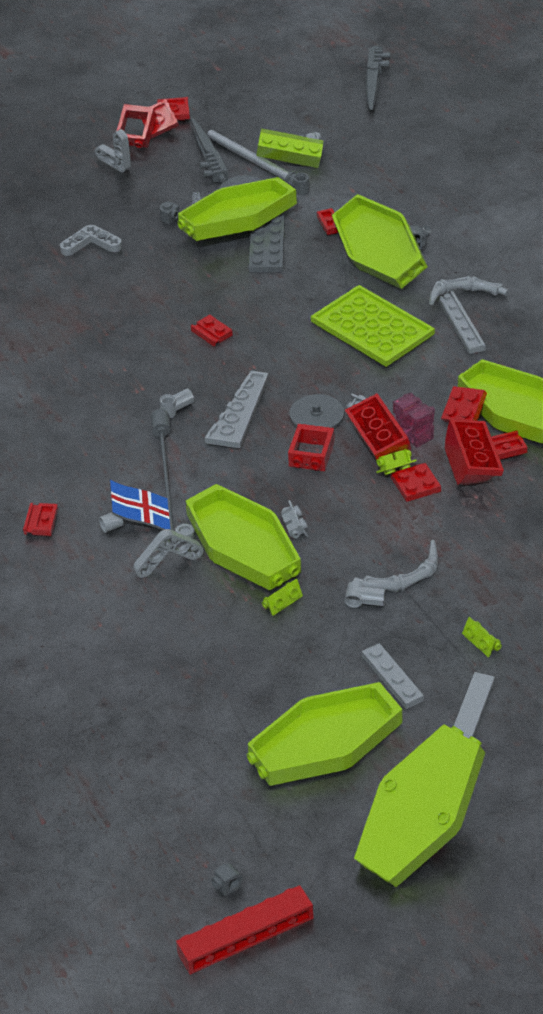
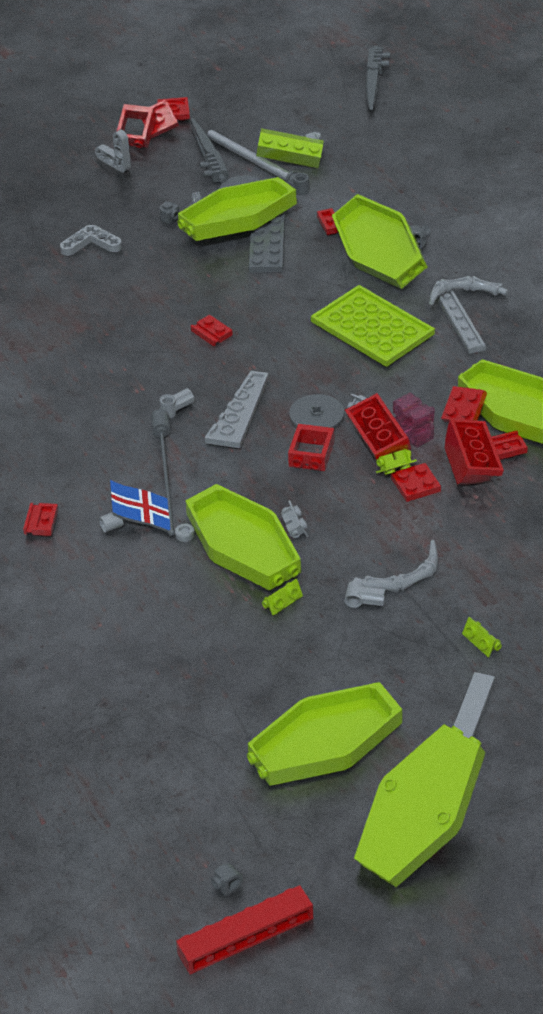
light grey beam [133,529,204,578] -> none
light grey plate [362,643,424,709] -> none

